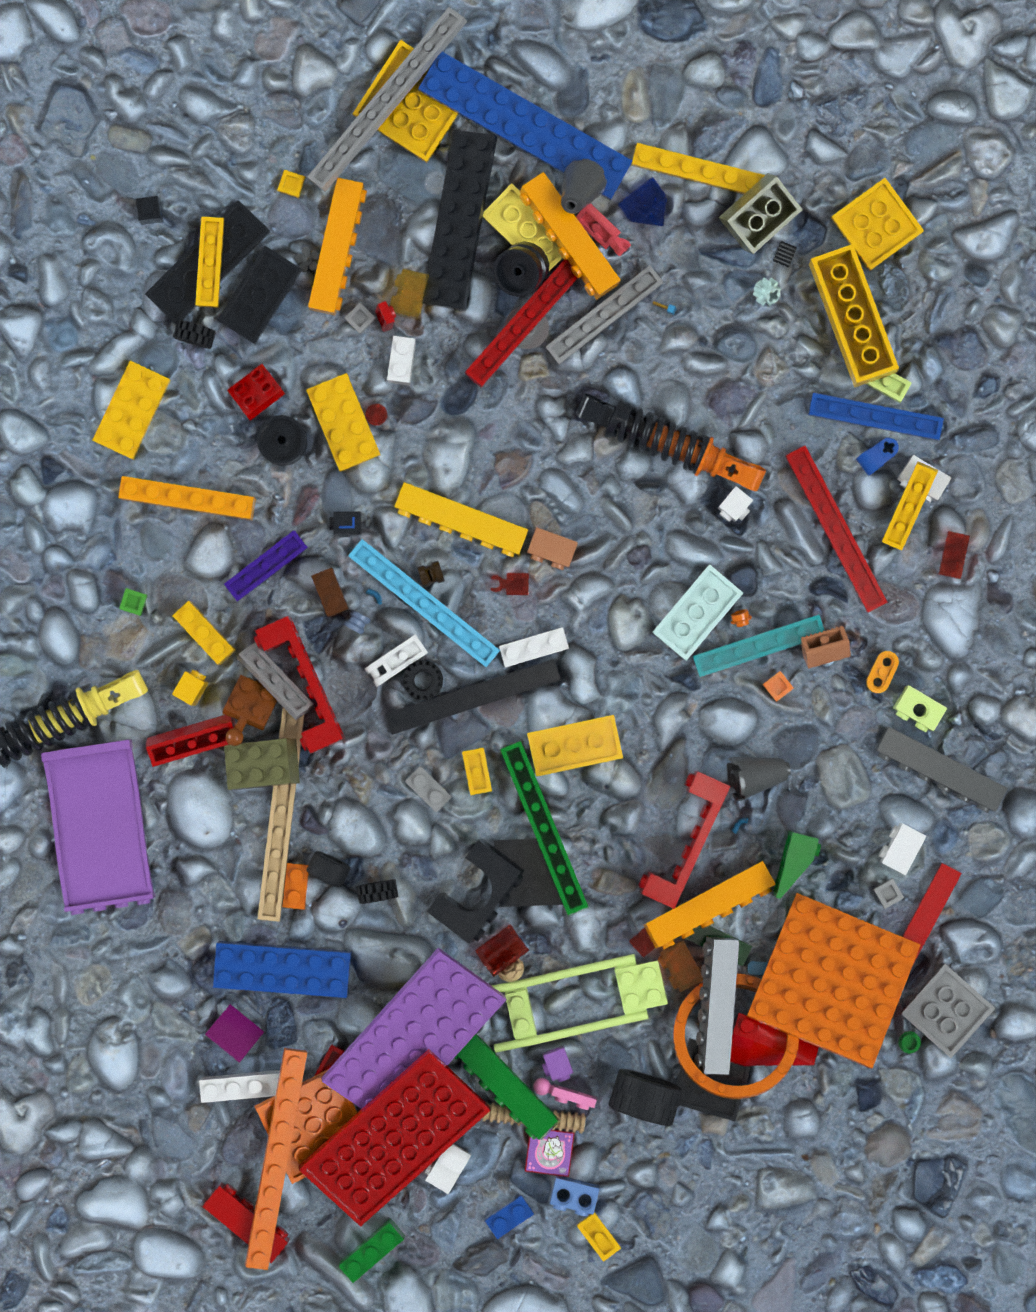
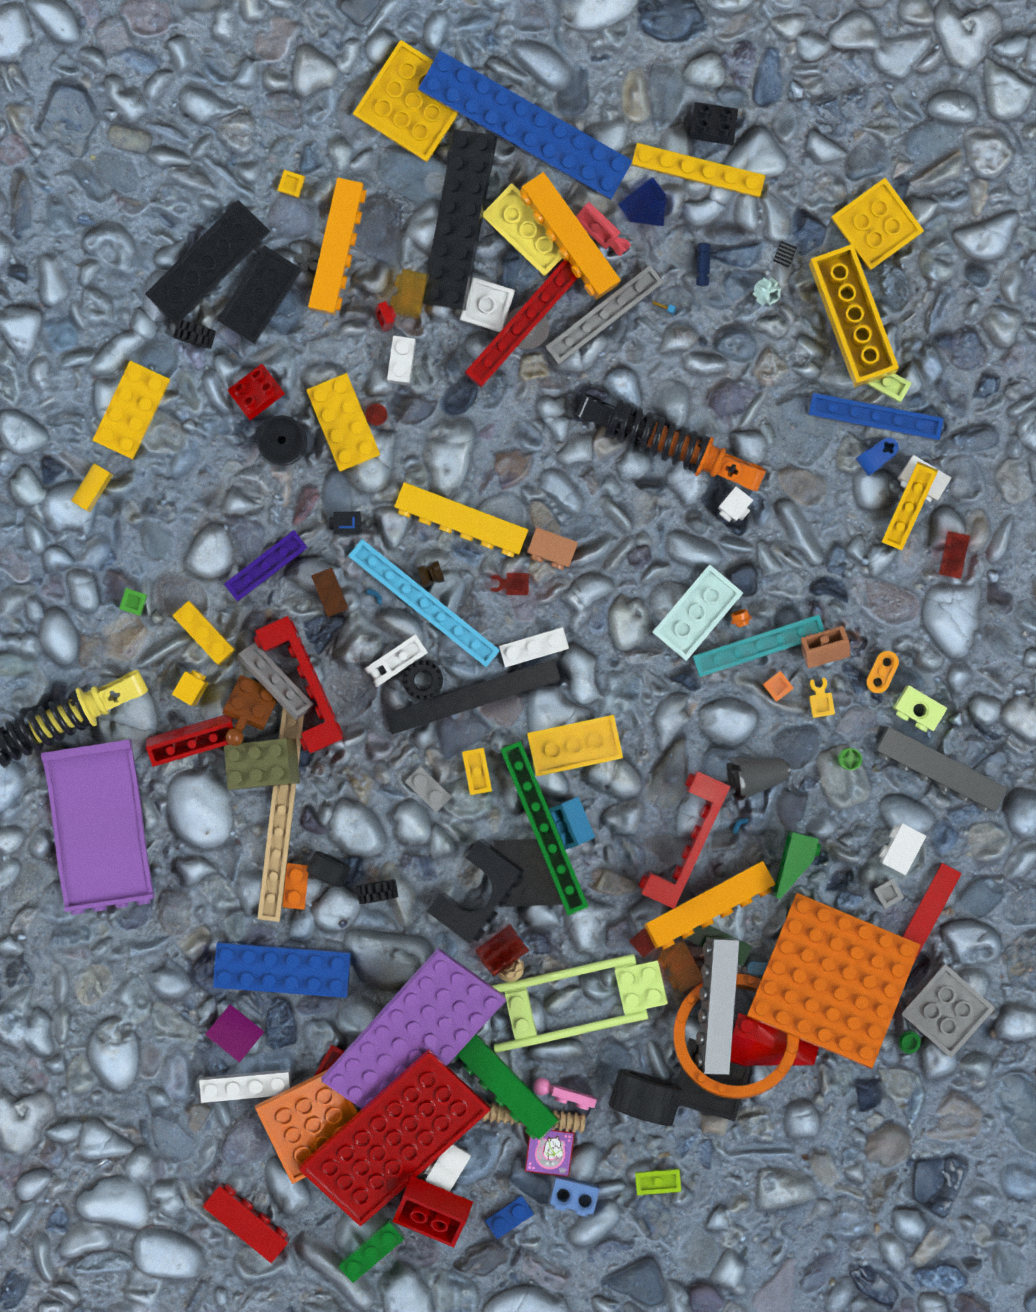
light orange brick [118,476,256,521] -> none
black brick [136,196,164,225] -> none
yellow plate [195,217,224,308] -> none
orange plate [245,1048,307,1270] -> none
light grey plate [307,7,467,192] -> none
sand blue wheel [343,609,371,635] -> none
light grey plate [345,303,376,335] -> none
black wheel [493,241,549,297] -> none
medium lavender brick [542,1045,573,1082] -> none
dark grey cone [561,159,607,214] -> none
yellow plate [577,1211,621,1262] -> none
olive brick [718,173,803,254] -> none
red plate [785,445,888,613] -> none
none -> yellow brick [71,463,113,512]
none -> red brick [392,1176,473,1248]
none -> white plate [460,277,515,333]
none -> dark azure brick [549,796,595,850]
none -> lime plate [635,1168,681,1196]
none -> black plate [689,102,738,146]
none -> dark blue axle [696,243,711,287]
none -> yellow plate [809,678,835,718]
none -> bright green wheel [838,748,862,770]

